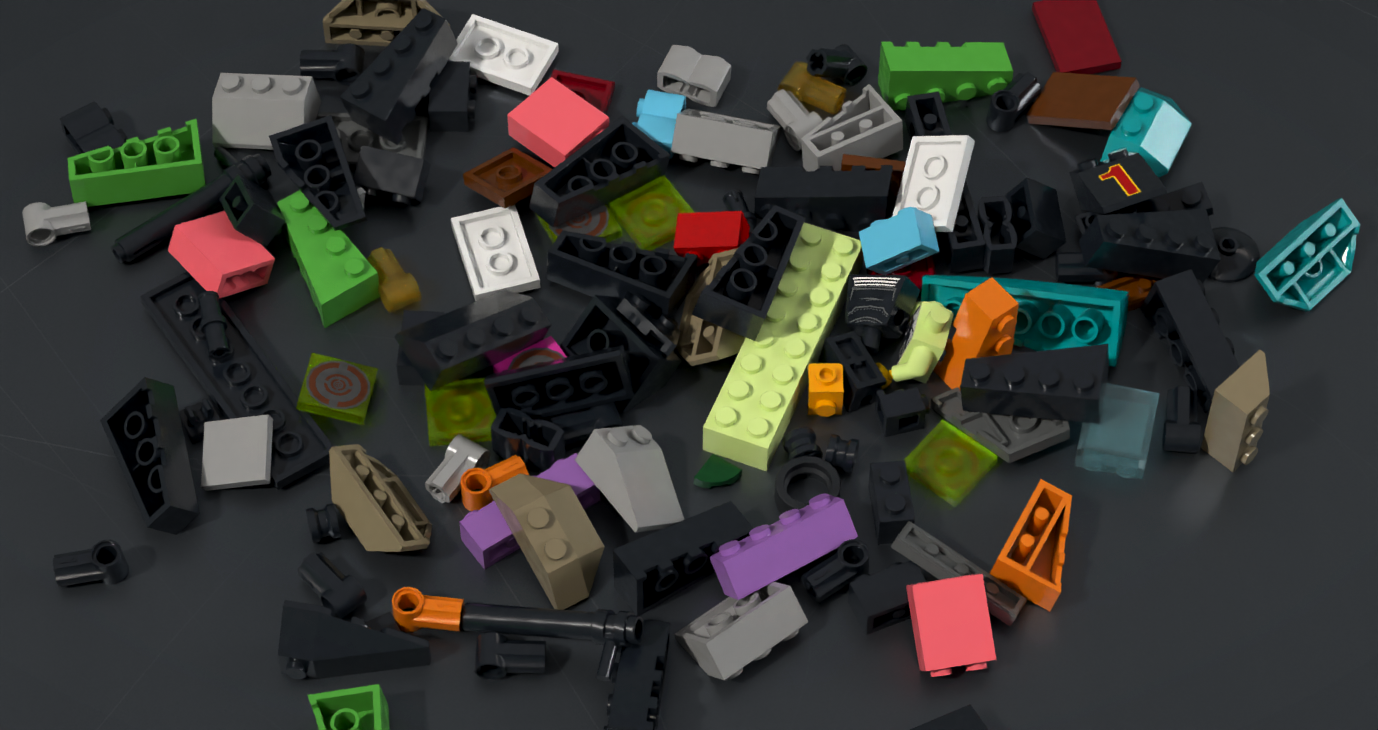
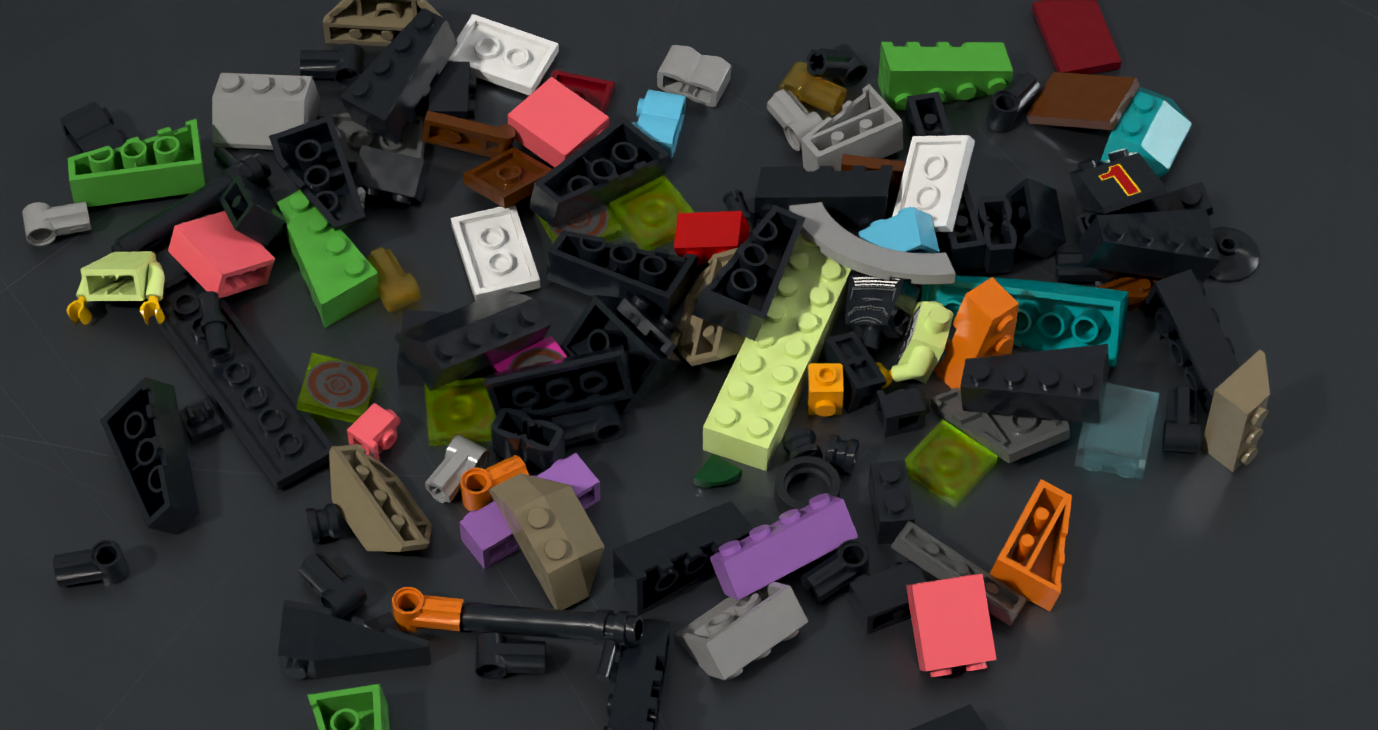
light grey tile [201,414,273,491] -> none
light grey slope [575,425,684,533] -> none
light grey slope [671,108,782,174] -> none
teal wedge [1254,198,1360,312] -> none
none -> yellowish green torso [66,251,165,325]
none -> coral brick [347,403,401,461]
none -> reddish brown plate [422,110,516,158]
none -> light grey tile [789,202,956,284]

